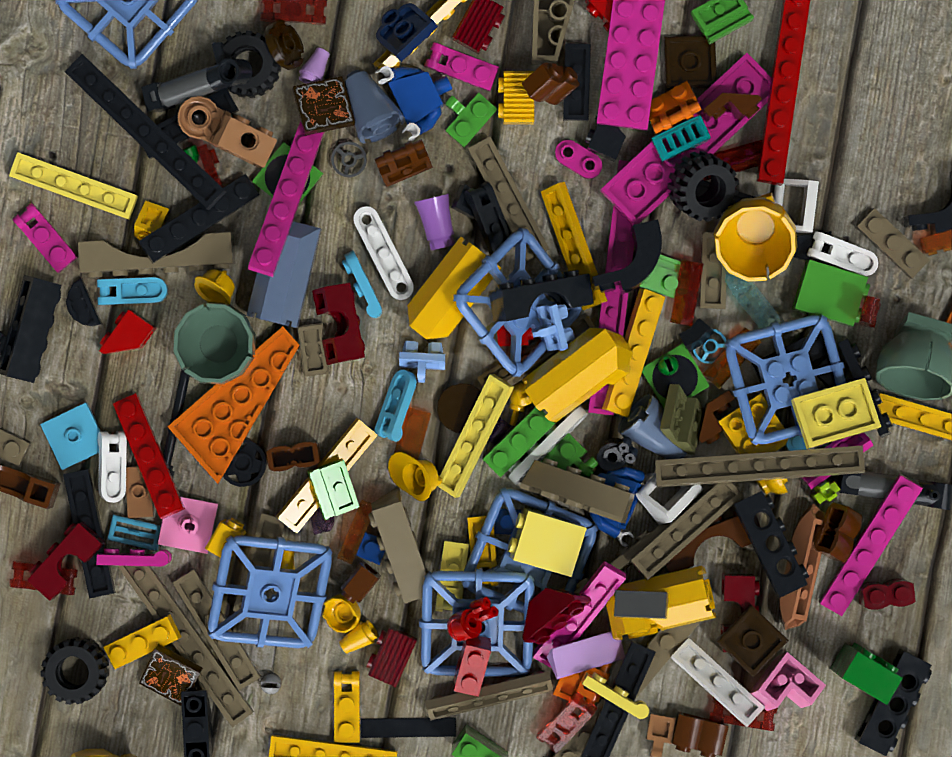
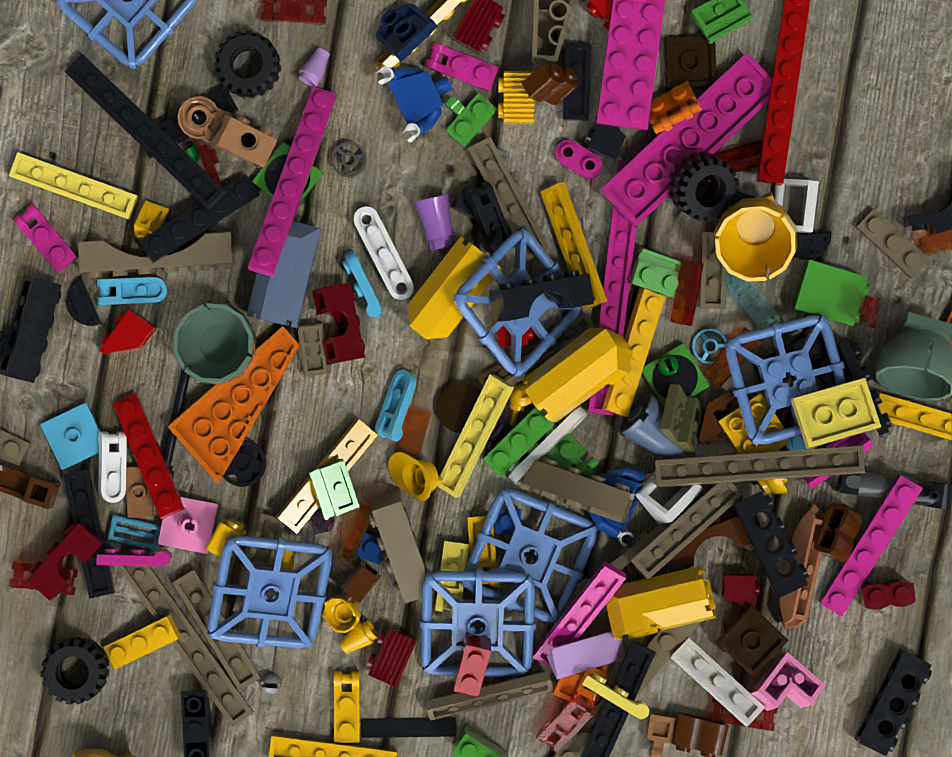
dark brown tile [139,644,203,706] -> none
piece [141,41,253,112] -> none
yellow piece [194,269,235,305] -> none
dark brown tile [265,19,304,70] -> none
reddish brown brick [266,441,322,472] -> none
dark brown tile [292,76,355,136] -> none
sand blue cone [344,70,405,143] -> none
reddish brown plate [374,139,433,187] -> none
light blue hips [399,341,445,383] -> none
red piece [447,597,498,641] -> none
light yellow brick [508,508,587,577] -> none
dark red slope [522,588,592,644] -> none
light blue hips [532,304,575,351] -> none
black arch [591,219,662,295] -> none
black piece [597,437,638,471] -> none
dark grey tile [614,590,668,619] -> none
teal slope [651,115,711,162] -> none
black piece [679,318,714,352] -> none
reddish brown slope [700,93,762,122] -> none
white plate [807,231,878,276] -> none
lime plate [810,480,841,504] -> none
green brick [830,642,903,705] -> none

